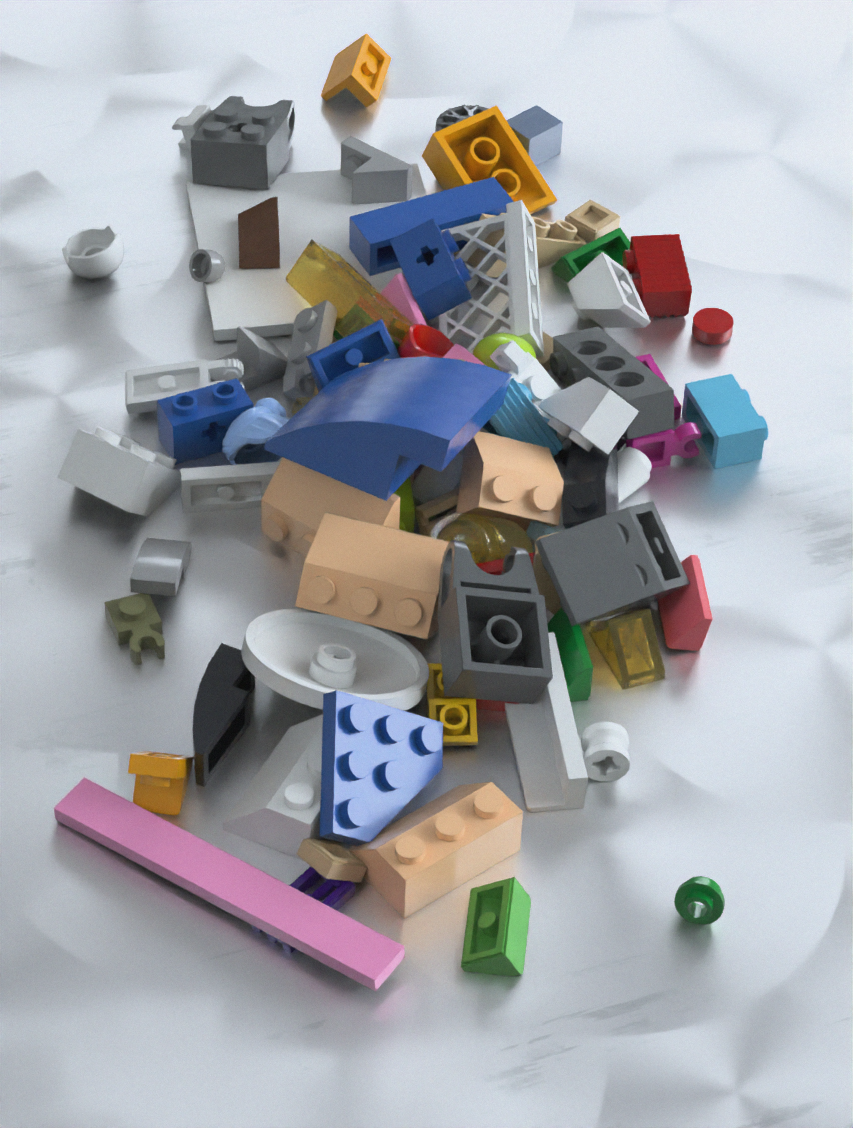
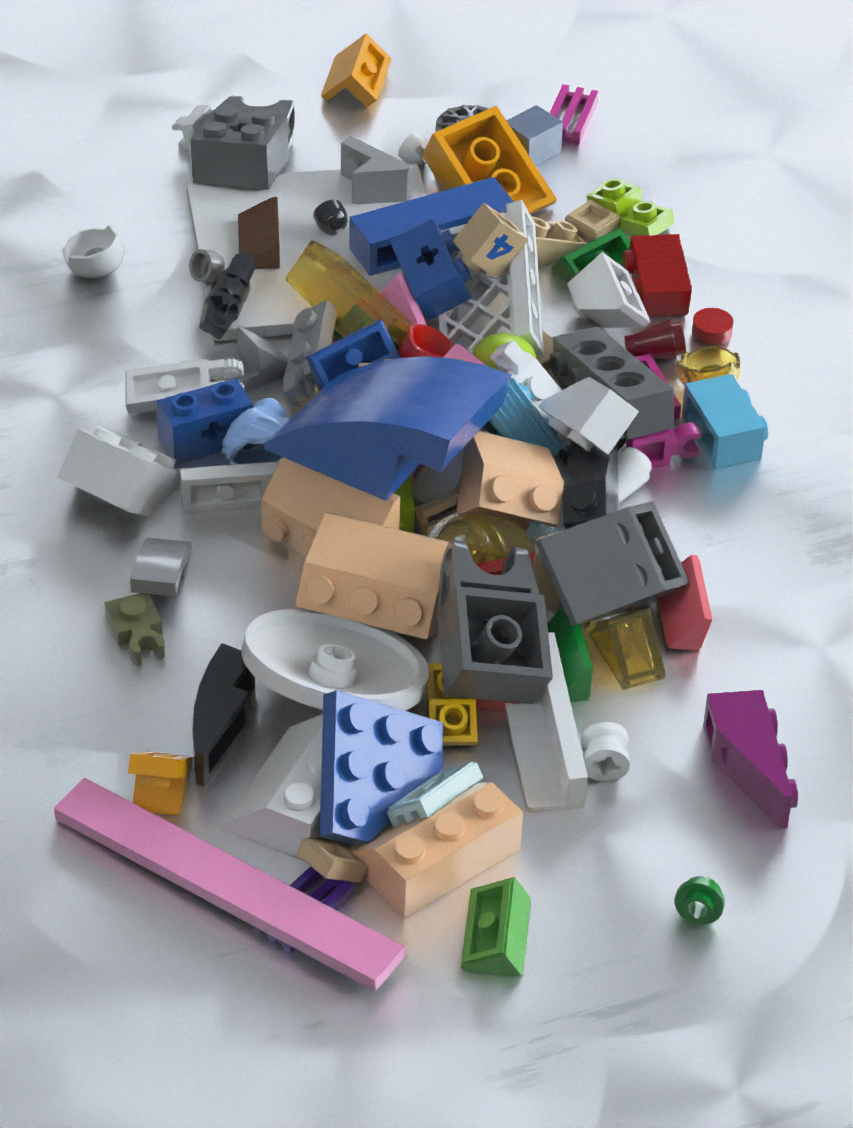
none -> black hinge [199,251,256,340]
none -> black hinge [313,199,348,235]
none -> light aqua tile [386,762,483,827]
none -> white hinge [398,132,428,166]
none -> tan brick [453,202,528,278]
none -> dark pink tile [550,84,599,145]
none -> lime slope [586,179,674,236]
none -> dark red cone [624,319,686,360]
none -> clear yellow hair [676,345,742,387]
none -> magenta slope [703,690,798,828]

